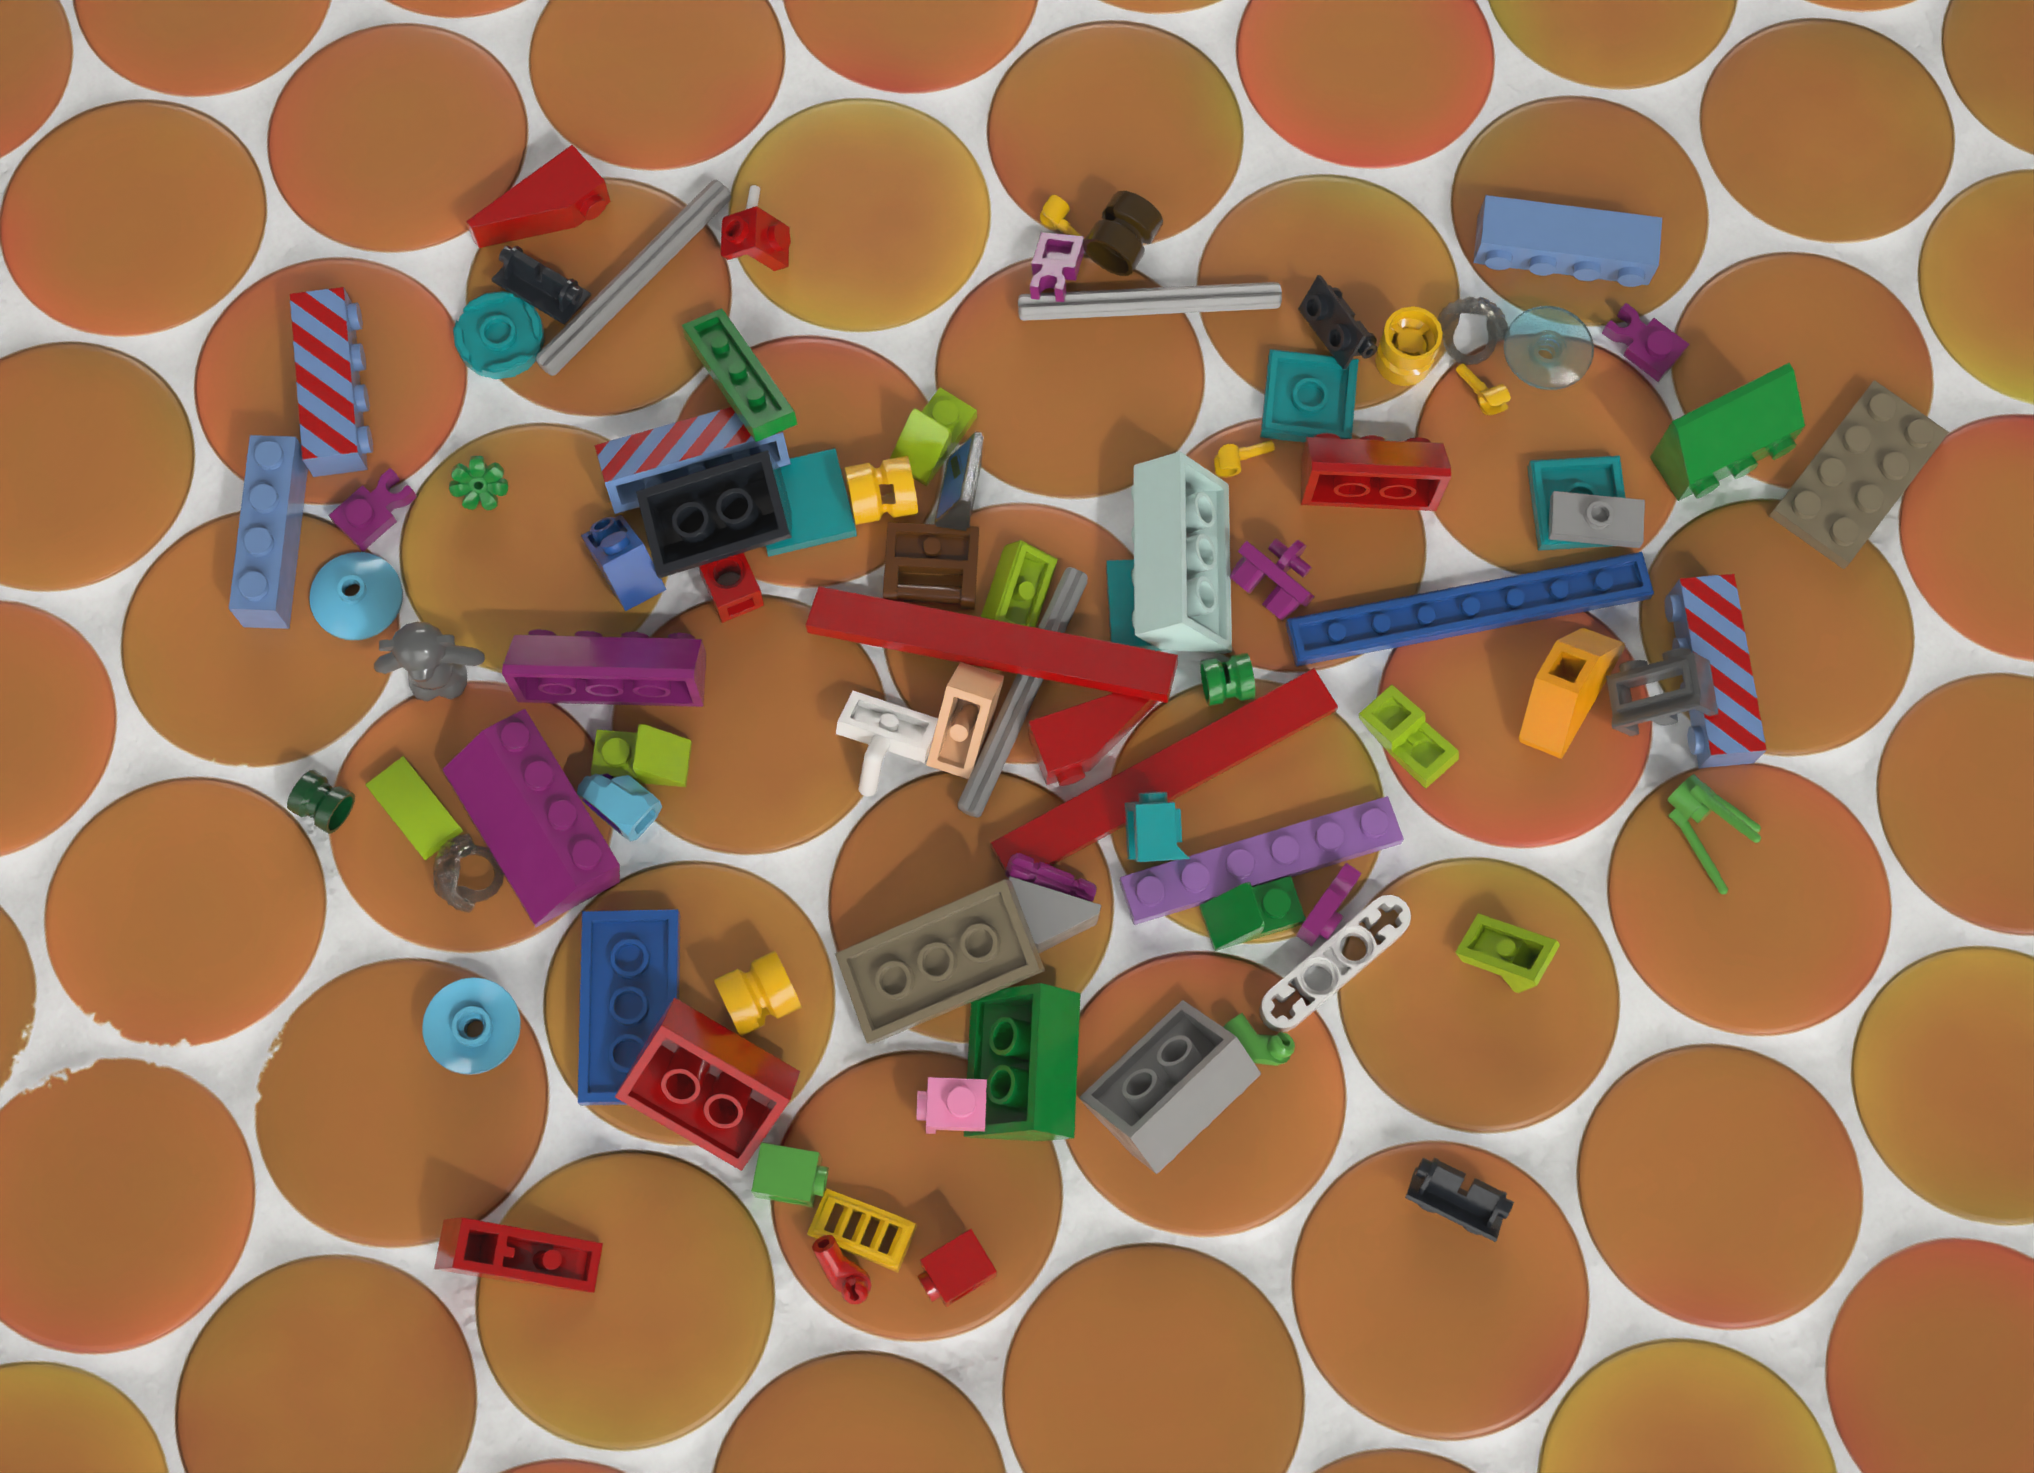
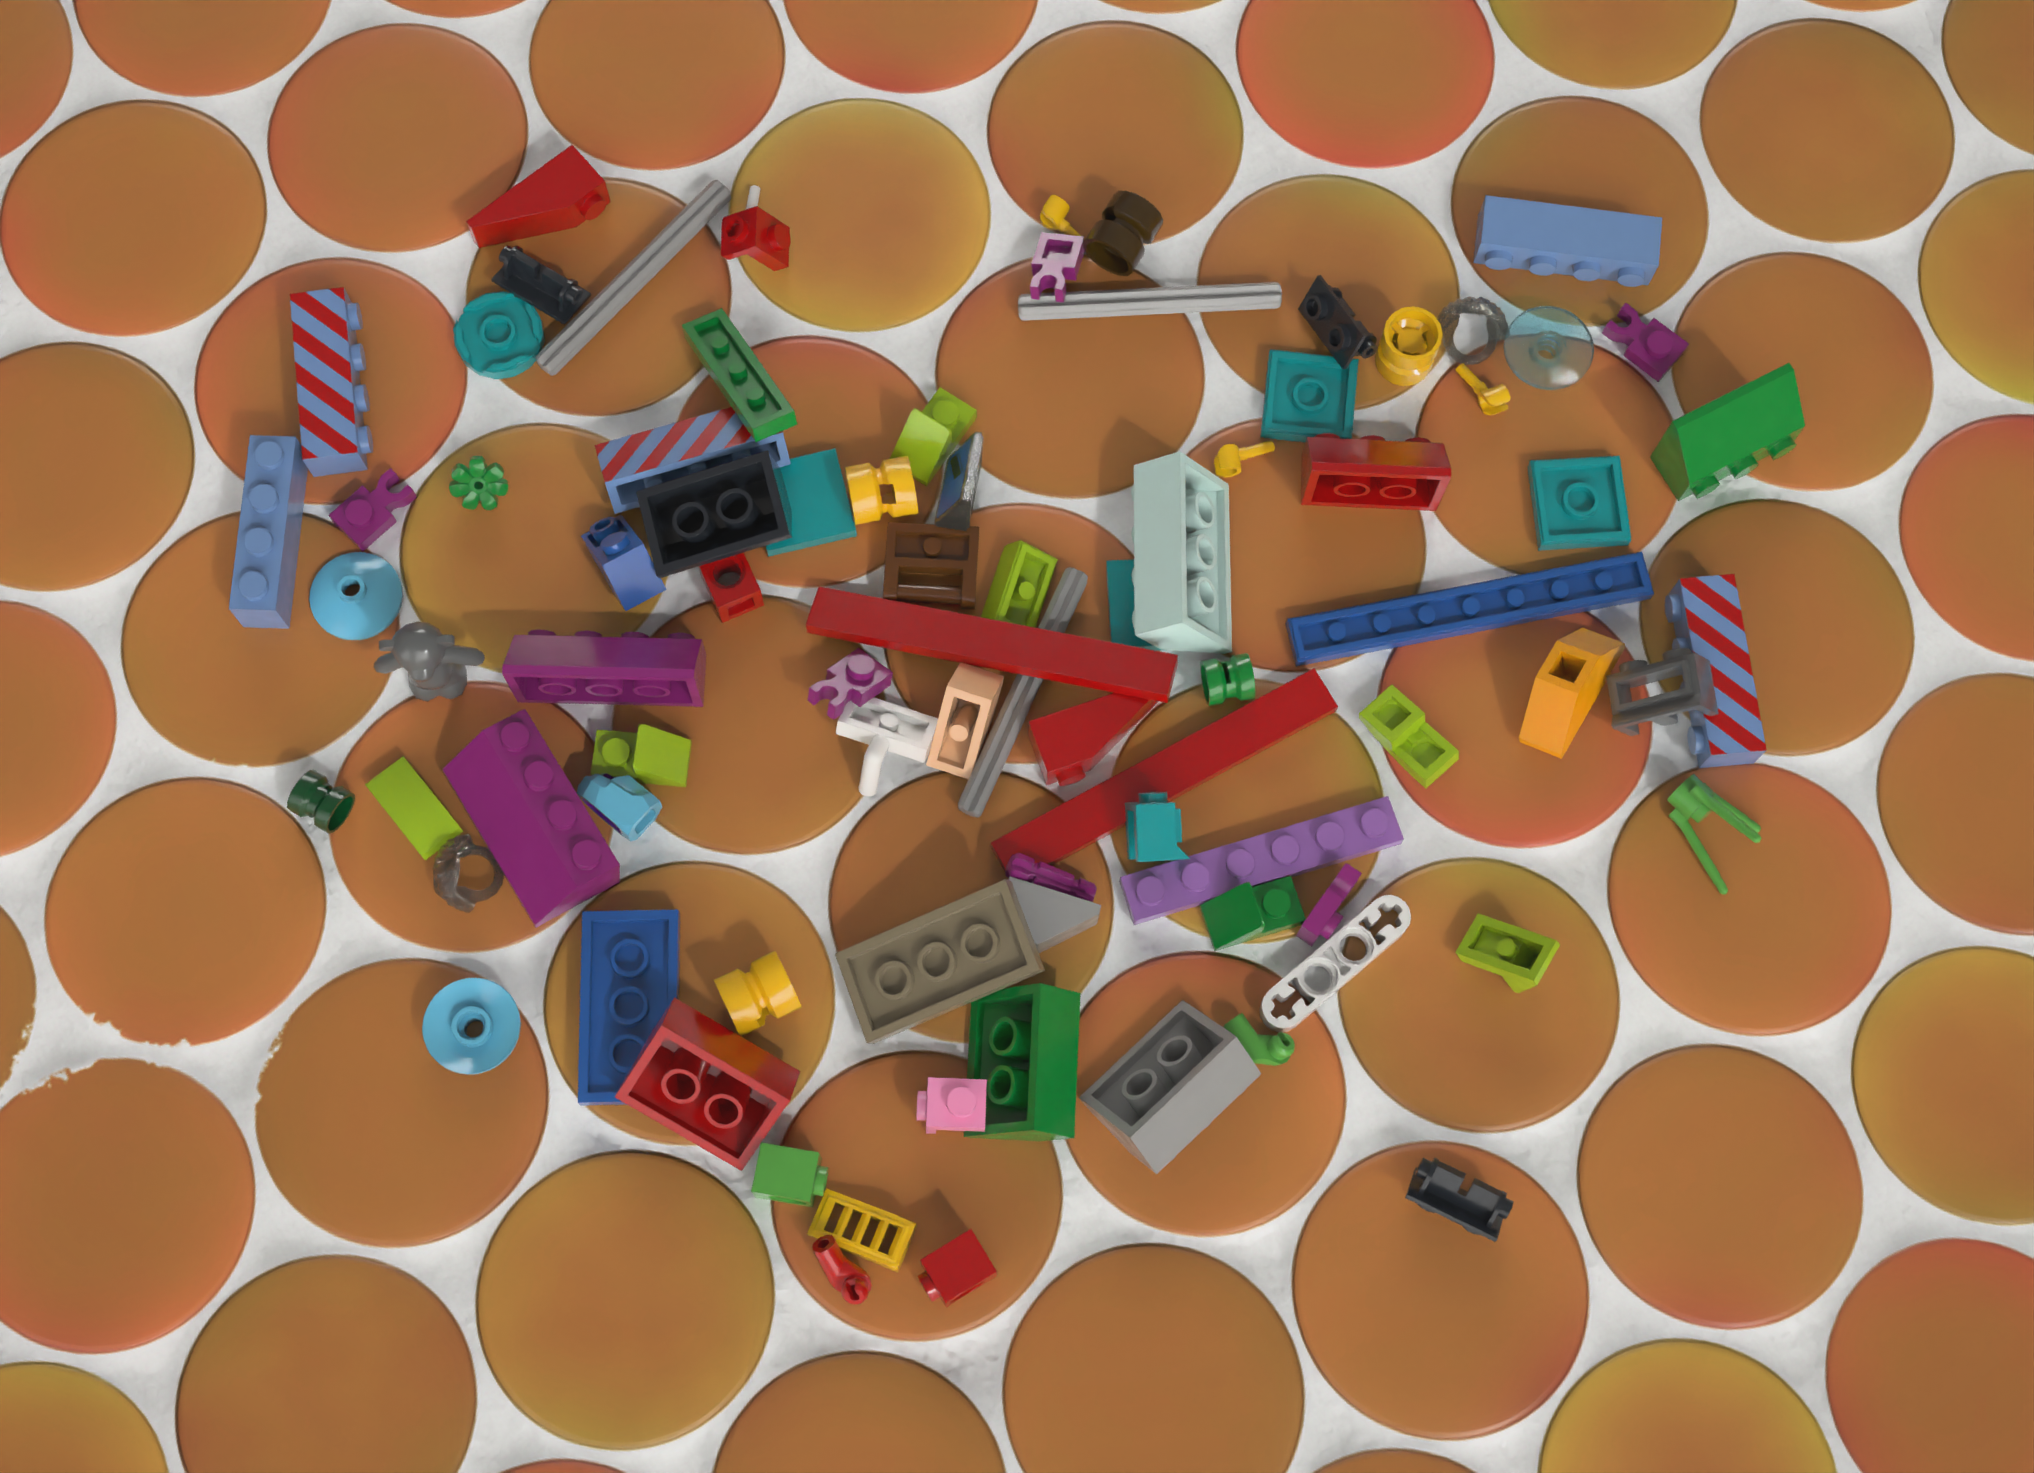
red slope [434,1217,603,1293] -> none
magenta hips [1229,538,1315,621] -> none
light grey plate [1548,491,1645,548] -> none
dark tan plate [1769,380,1949,569] -> none
none -> magenta plate [807,648,893,720]

